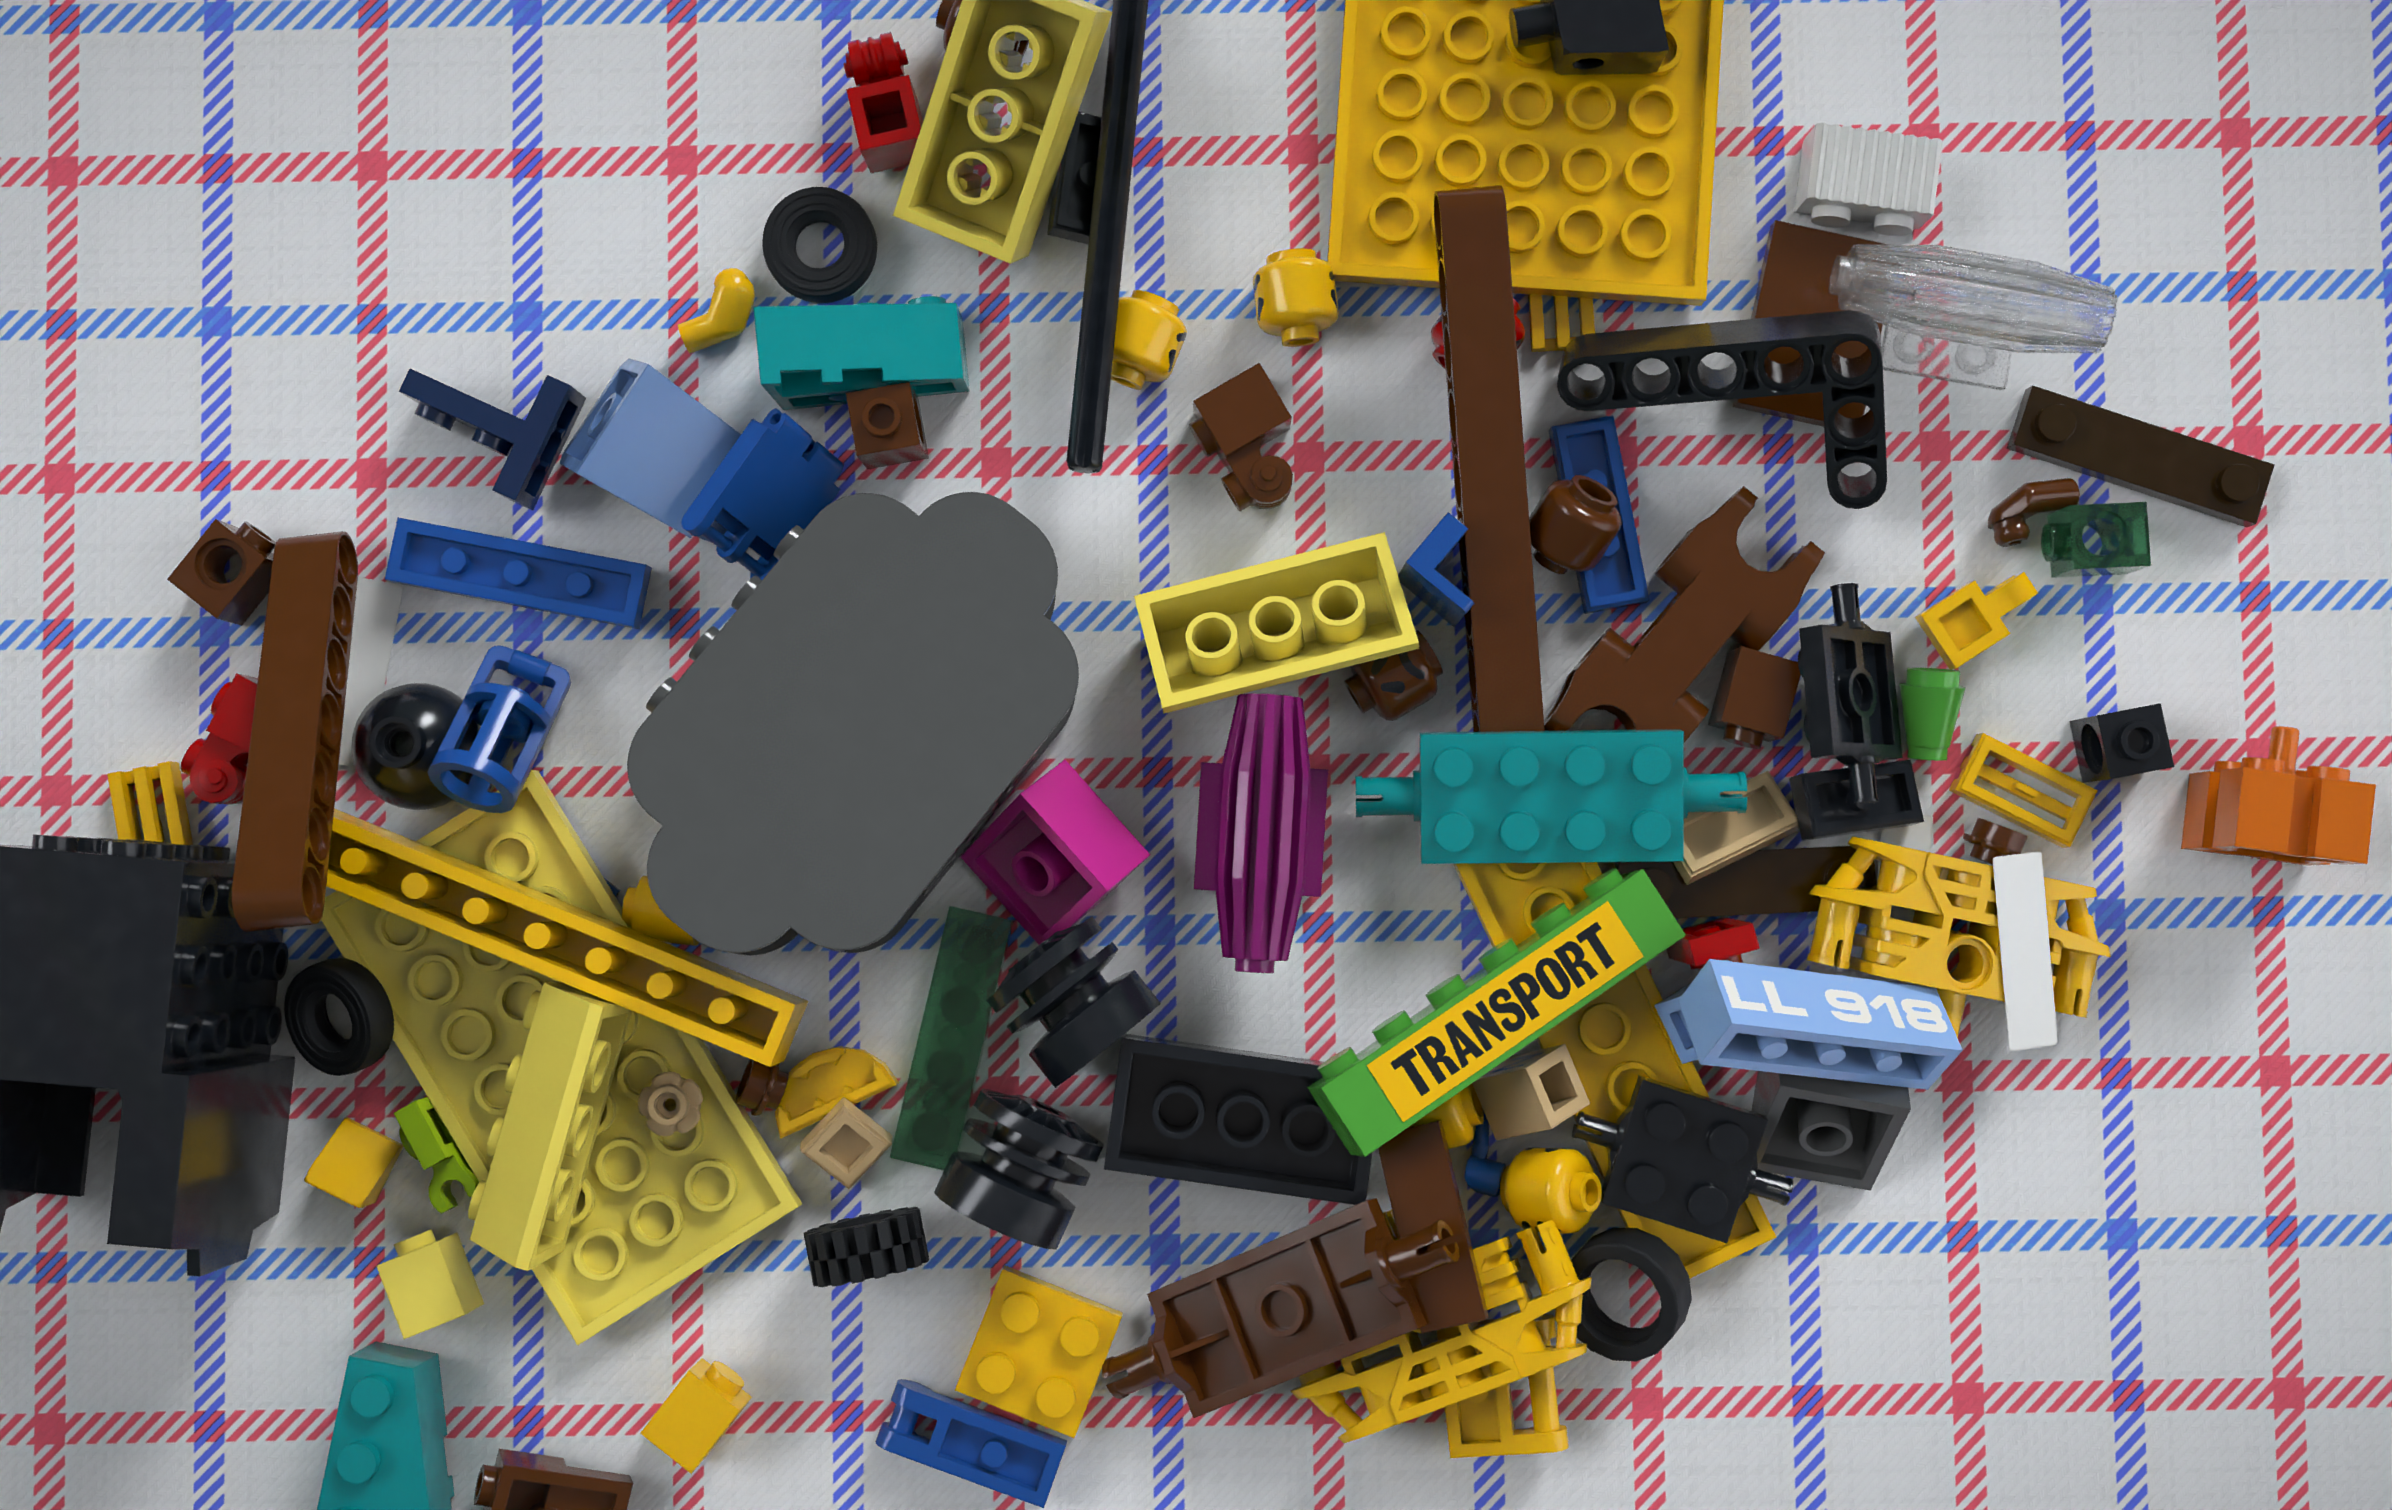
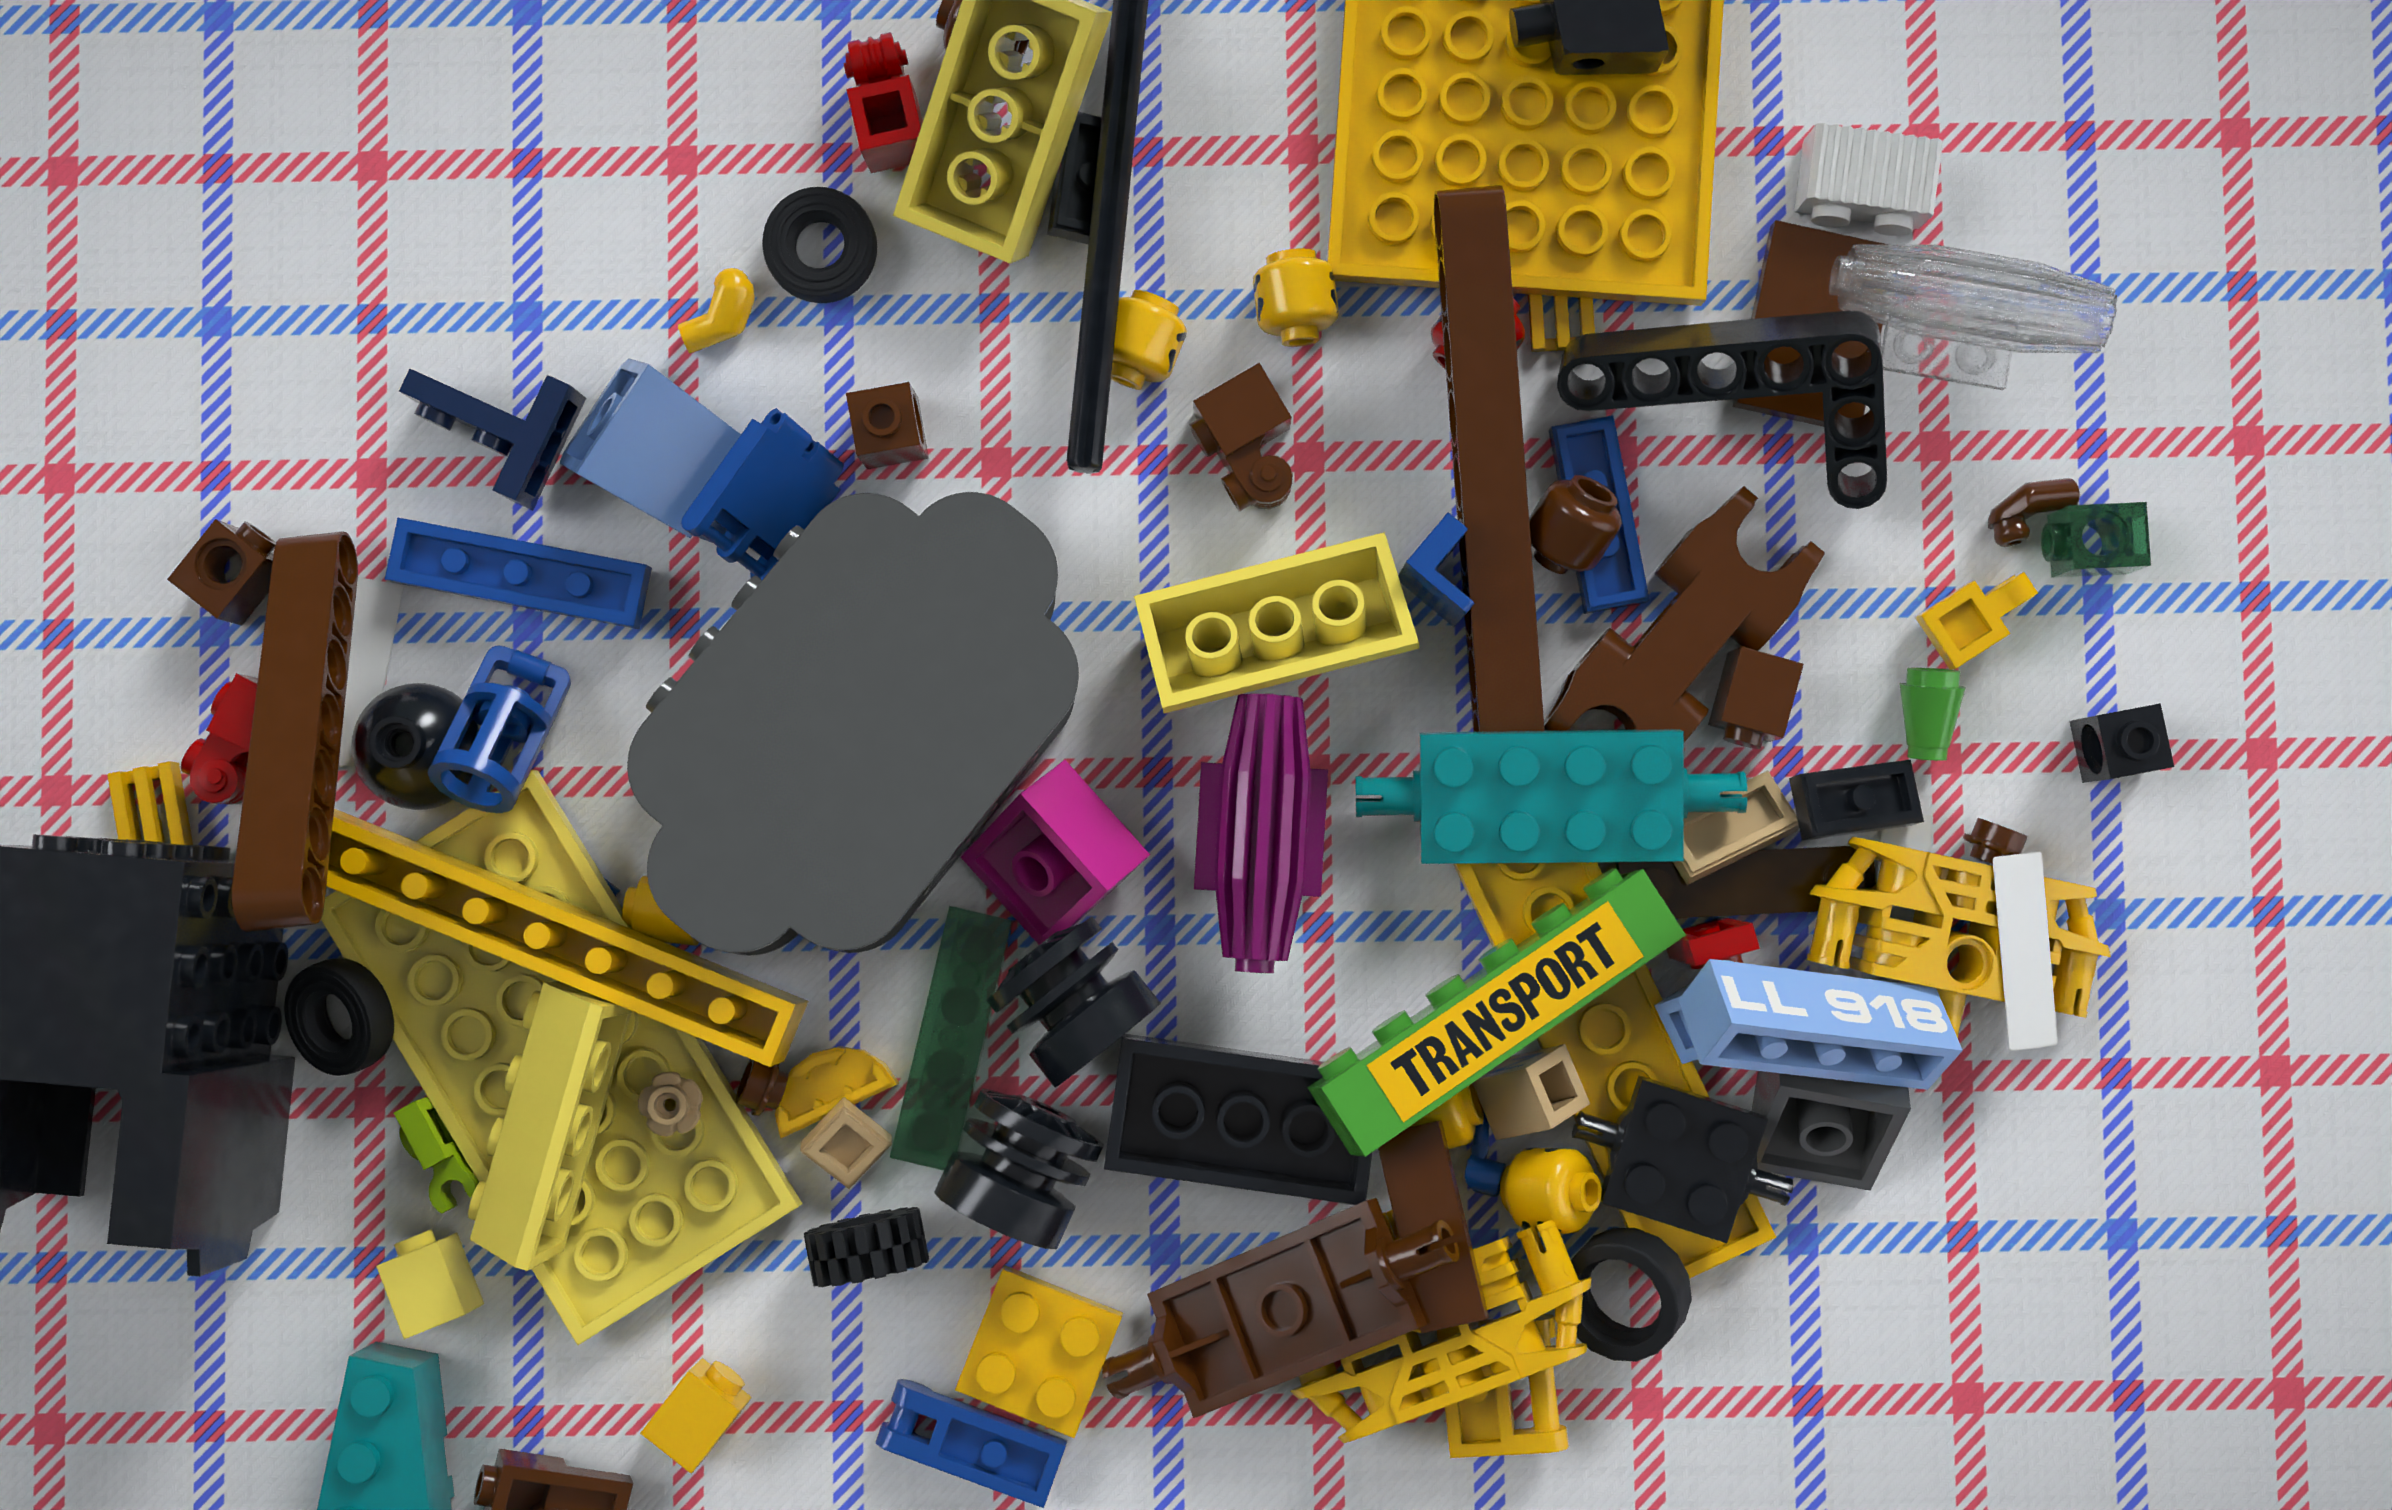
yellow slope [304,1117,404,1208] -> none
teal wedge [753,296,970,410] -> none
reddish brown head [1344,630,1443,721] -> none
black plate [1798,583,1903,804] -> none
yellow tile [1949,733,2098,848] -> none
dark brown plate [2007,385,2275,527] -> none
orange brick [2181,726,2376,866] -> none

